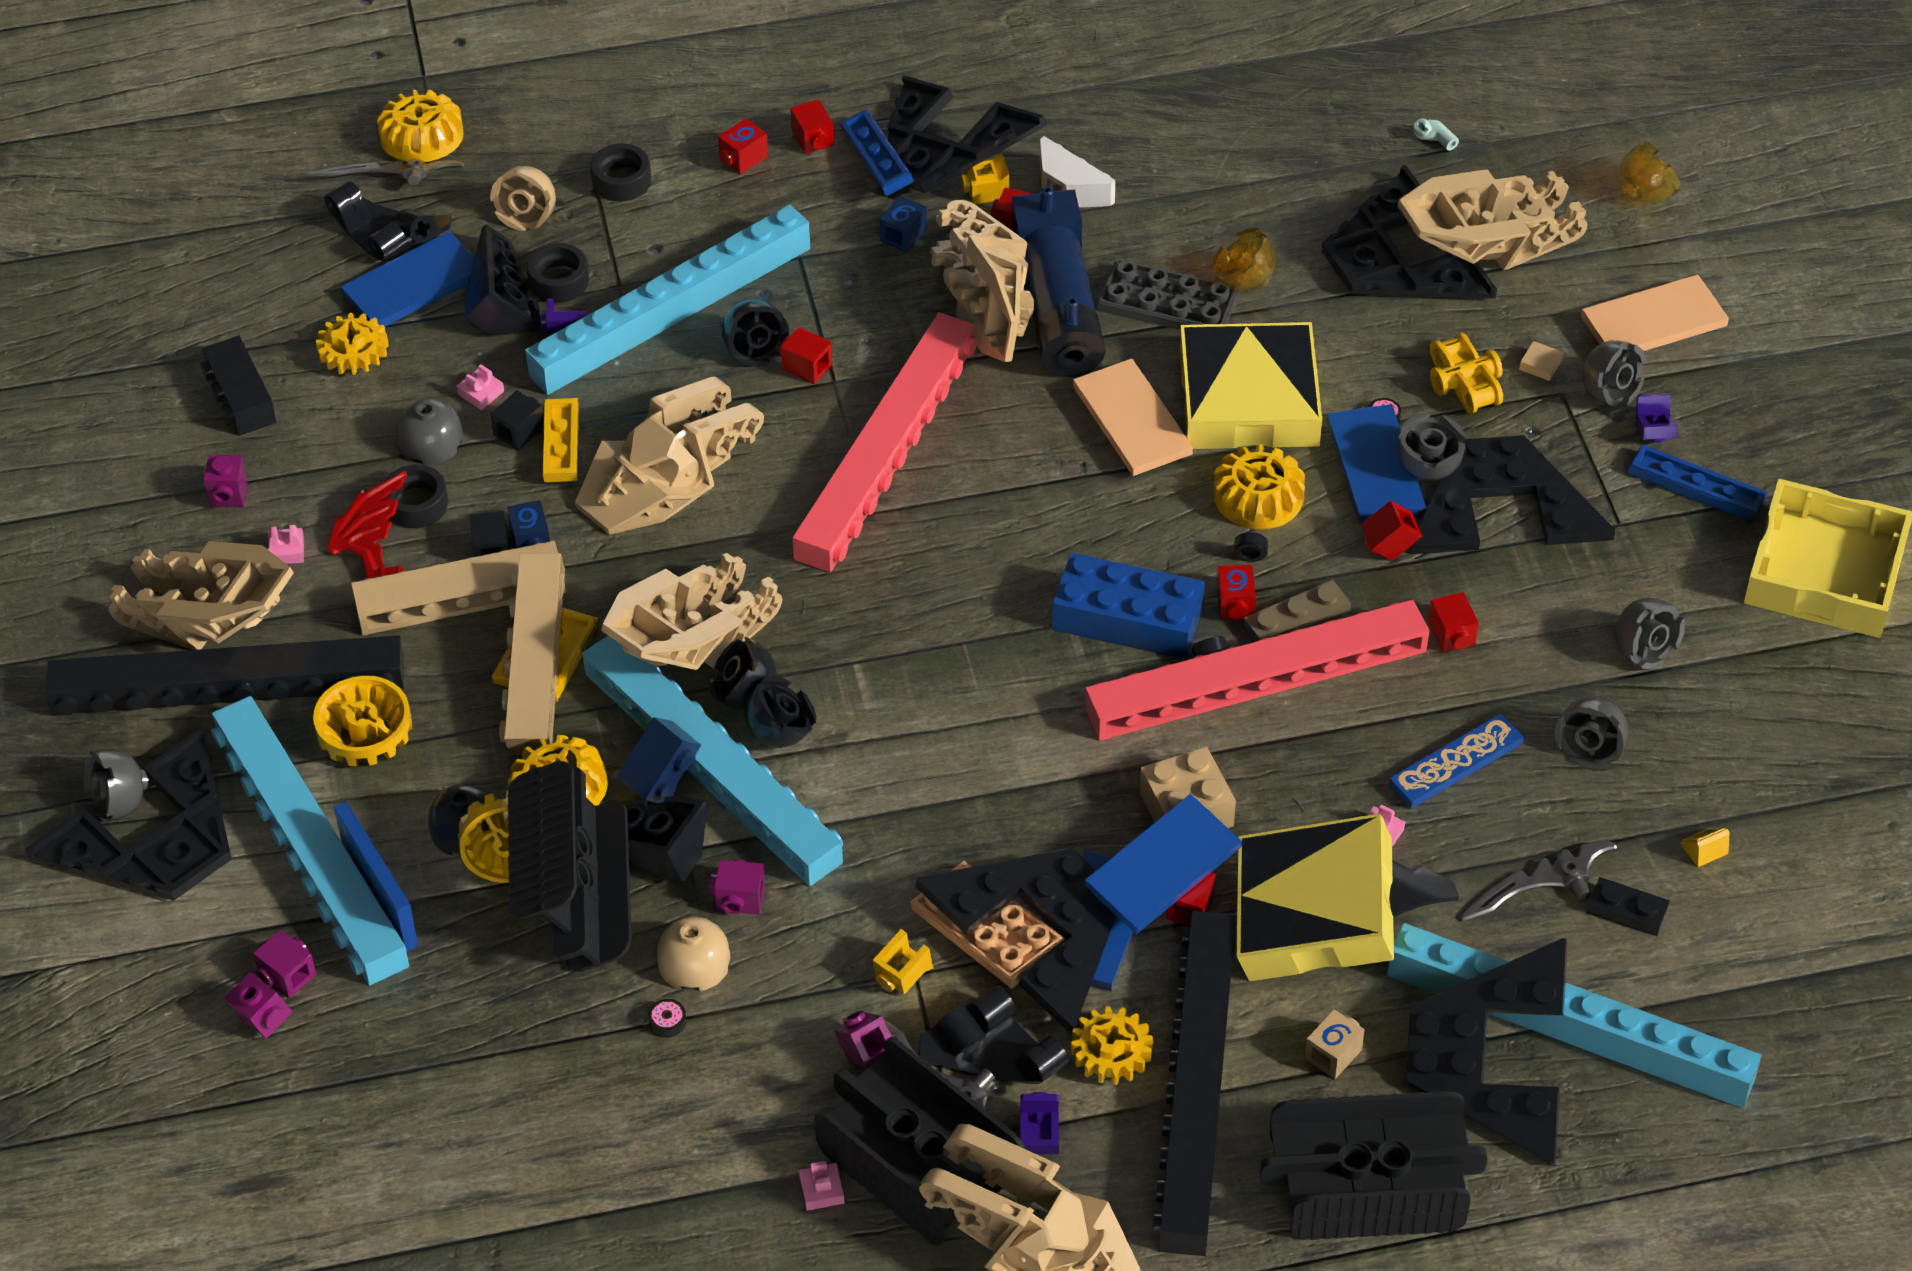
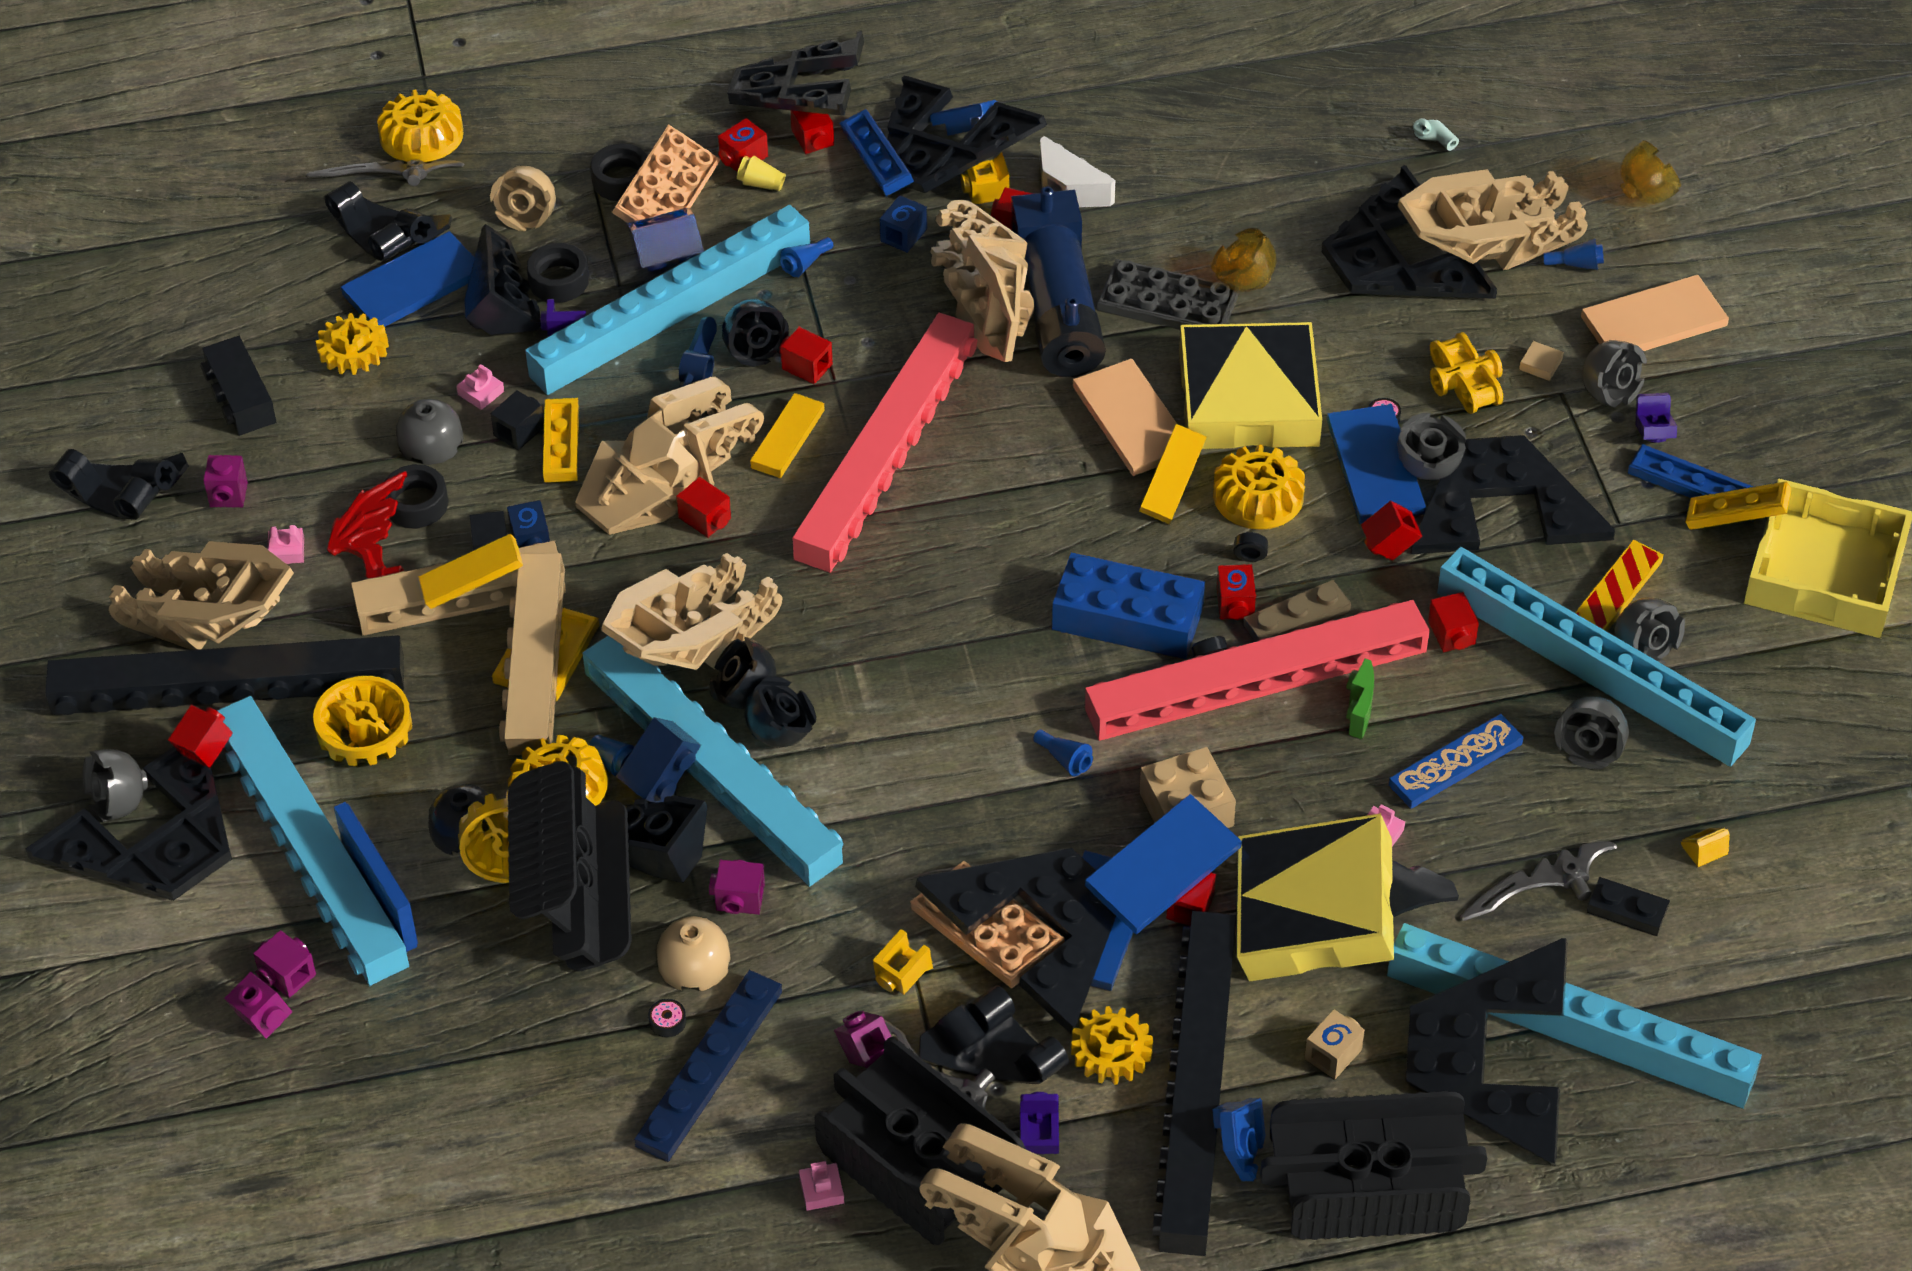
none -> black panel [49,449,189,520]
none -> red brick [168,705,233,768]
none -> yellow tile [418,533,523,609]
none -> blue cone [589,735,634,777]
none -> light nougat tile [611,124,721,248]
none -> clear blue brick [626,207,704,271]
none -> dark blue plate [634,970,782,1162]
none -> red brick [676,477,731,538]
none -> dark blue piece [678,317,717,388]
none -> black wing [727,31,864,116]
none -> light yellow cone [737,155,786,191]
none -> yellow tile [750,393,825,478]
none -> blue cone [780,237,833,277]
none -> blue plate [930,100,998,136]
none -> blue cone [1033,729,1093,776]
none -> yellow tile [1139,424,1207,524]
none -> blue plate [1212,1098,1266,1182]
none -> bright green slope [1346,658,1374,740]
none -> medium azure brick [1437,547,1756,767]
none -> blue cone [1544,239,1604,270]
none -> tile [1575,540,1664,632]
none -> yellow tile [1686,481,1791,530]

